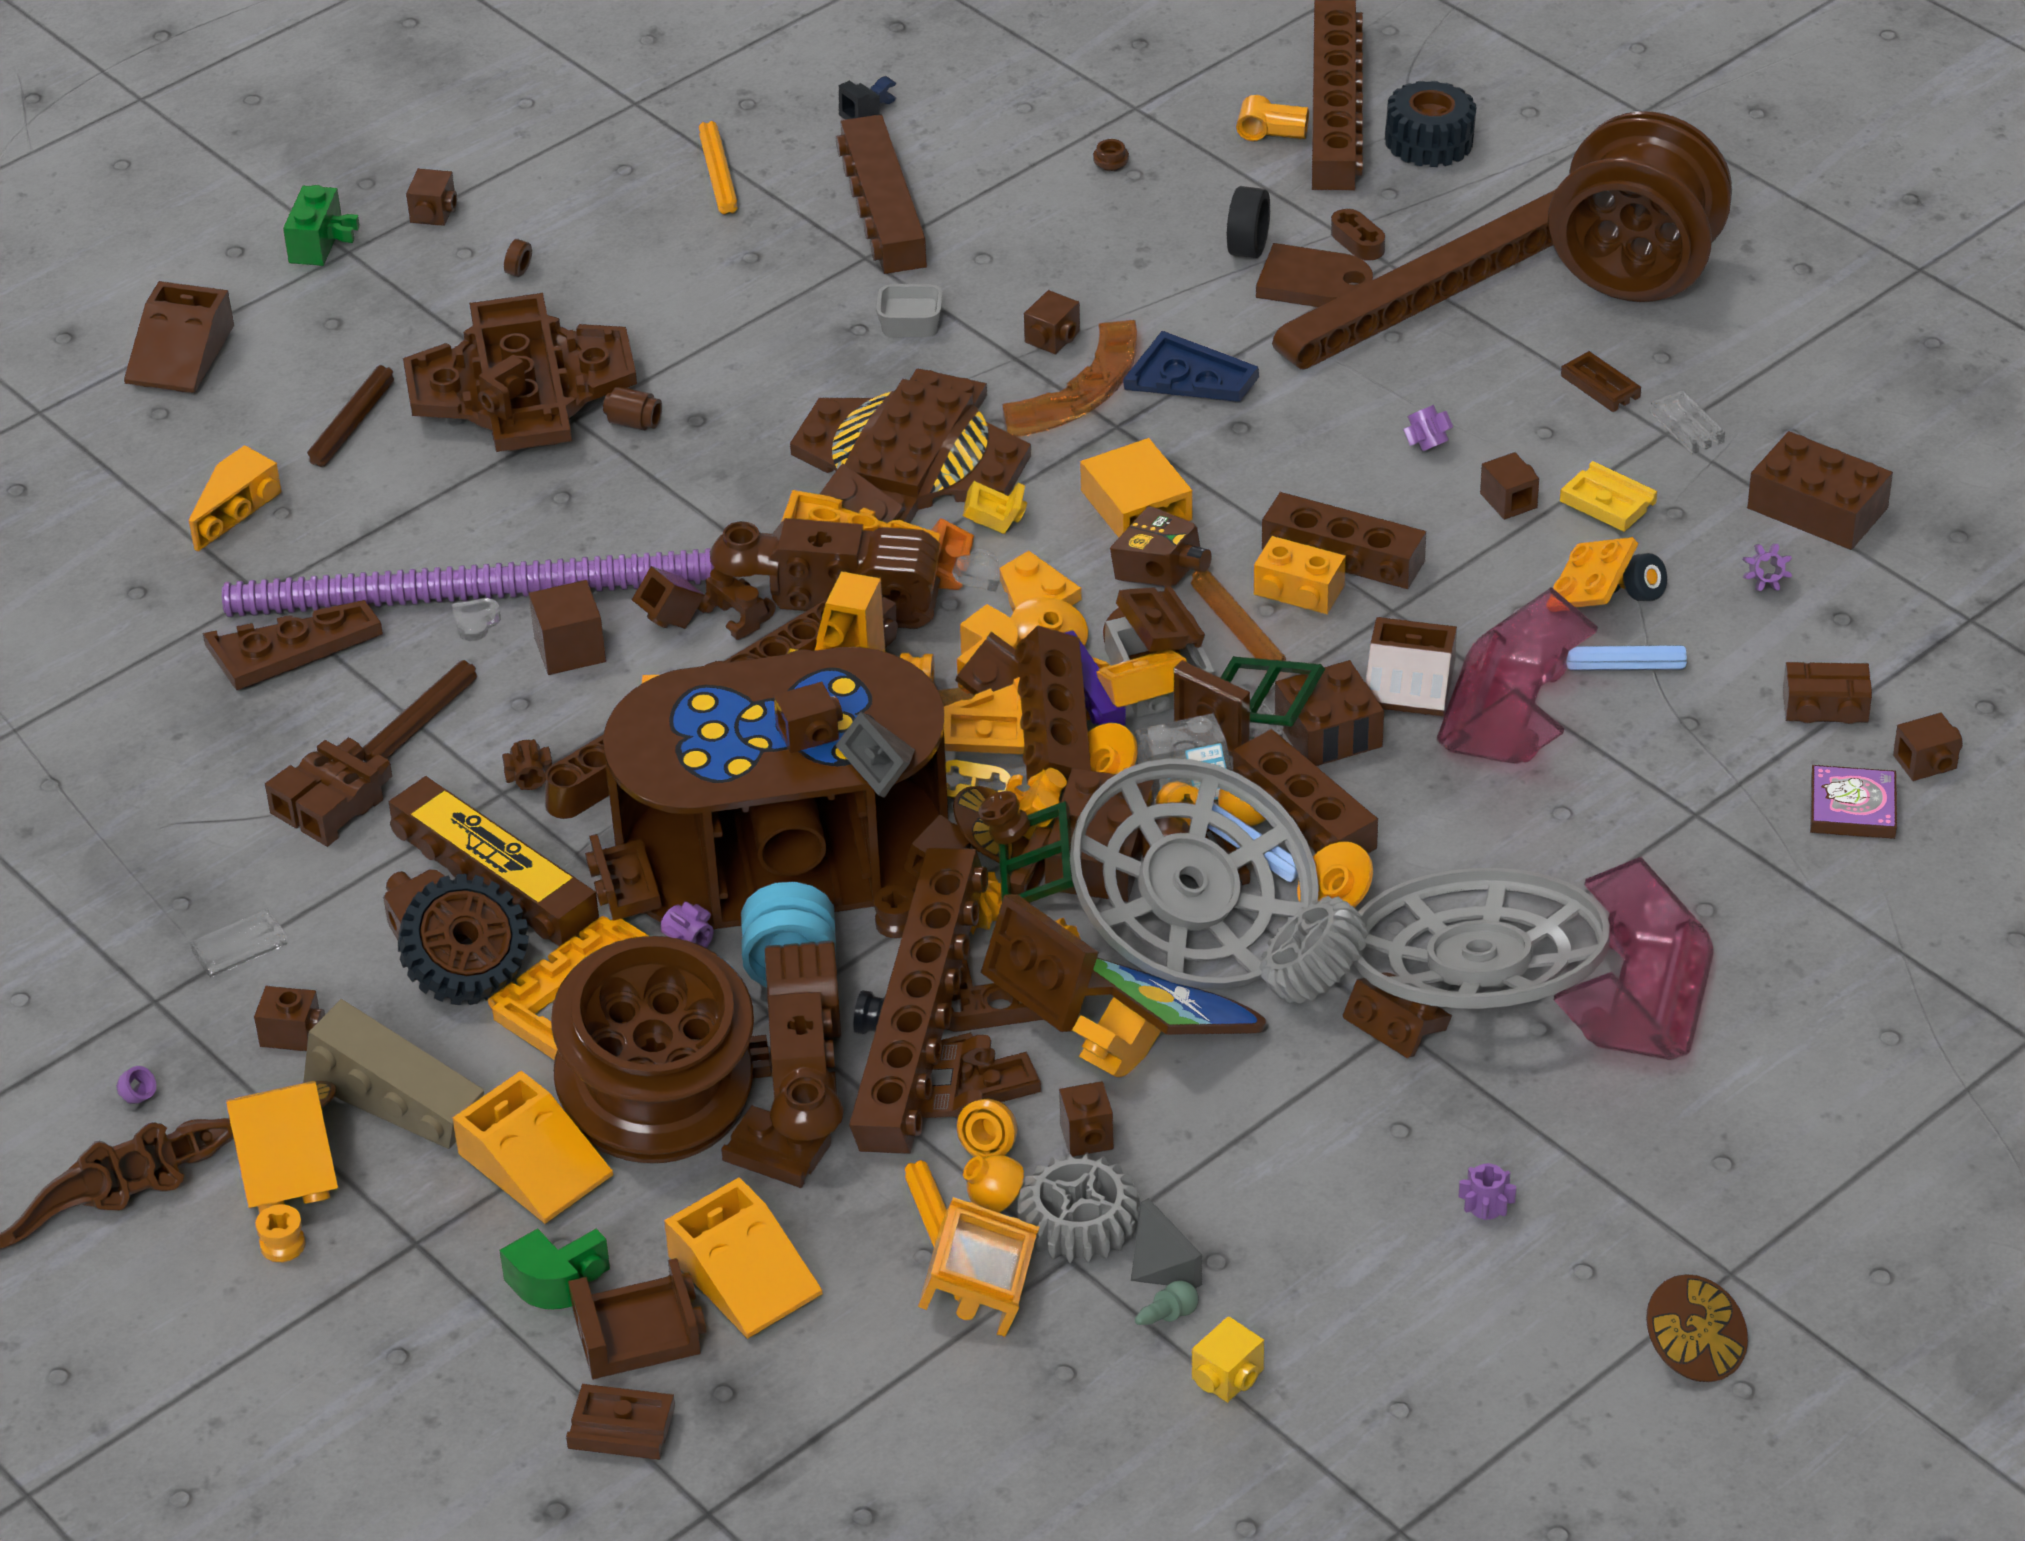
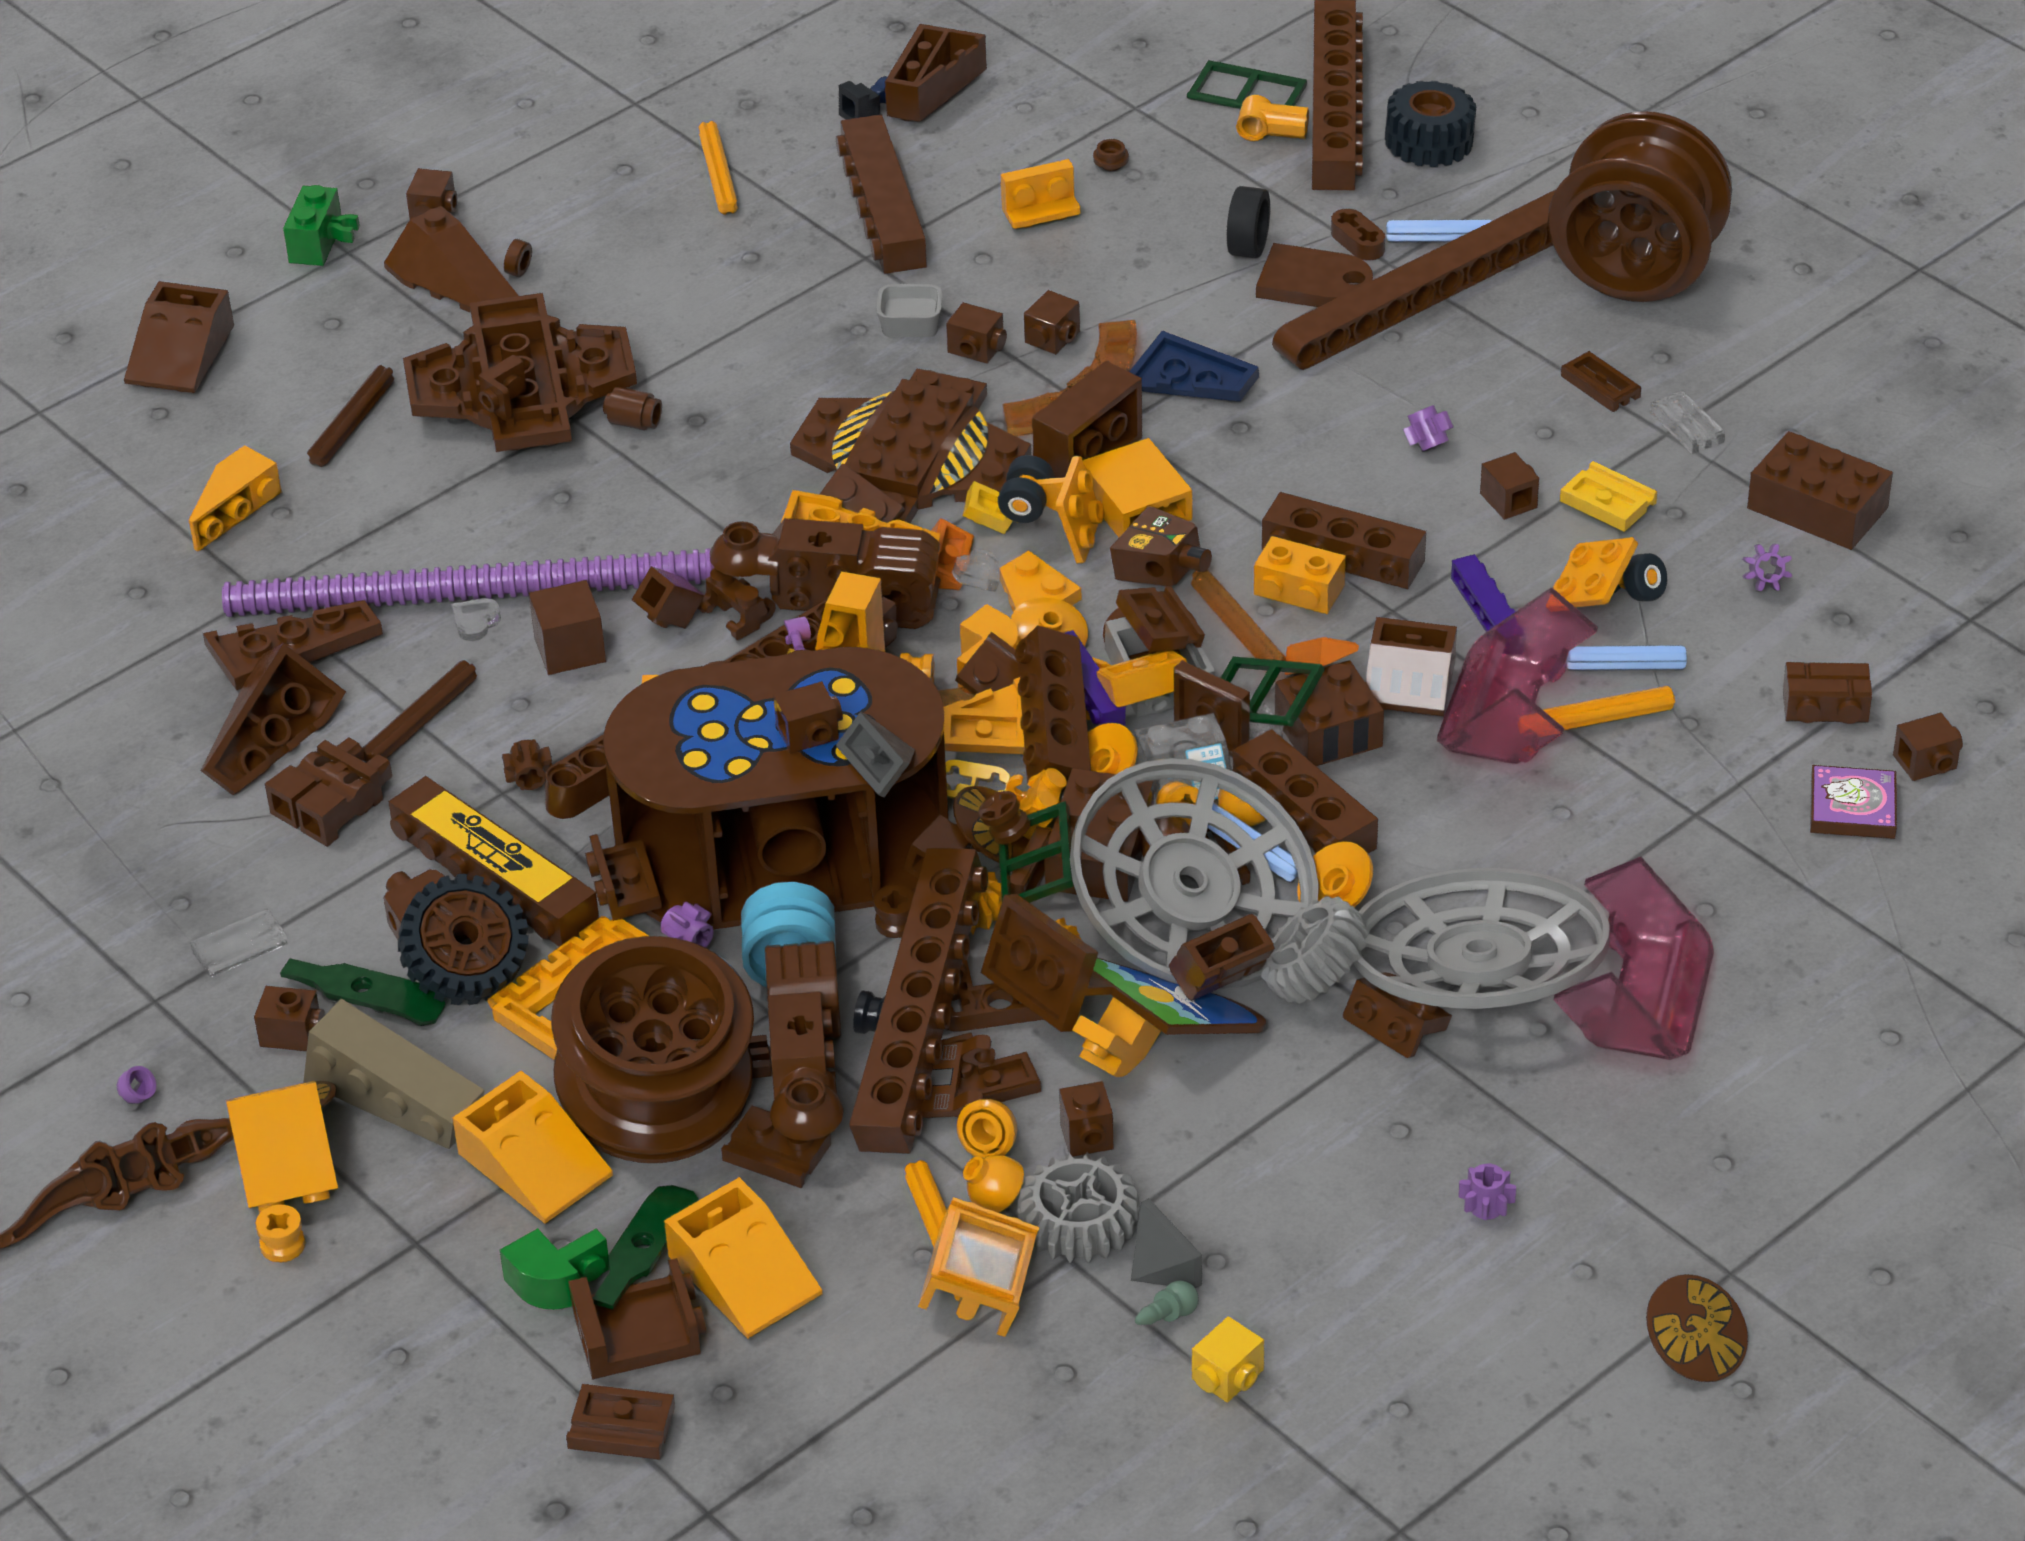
none -> reddish brown wedge [200,643,346,795]
none -> dark green piece [280,958,446,1026]
none -> reddish brown wedge [384,206,519,313]
none -> dark green piece [593,1185,699,1310]
none -> medium lavender hand [784,616,811,651]
none -> reddish brown wedge [885,24,987,122]
none -> reddish brown brick [946,302,1007,364]
none -> light orange plate [998,455,1104,564]
none -> light orange bracket [1001,159,1081,229]
none -> reddish brown brick [1032,361,1142,478]
none -> reddish brown brick [1169,913,1275,1001]
none -> dark green window [1187,60,1307,109]
none -> orange slope [1285,637,1359,675]
none -> light blue axle [1386,220,1492,242]
none -> dark purple piece [1451,554,1528,655]
none -> light orange axle [1518,686,1675,737]

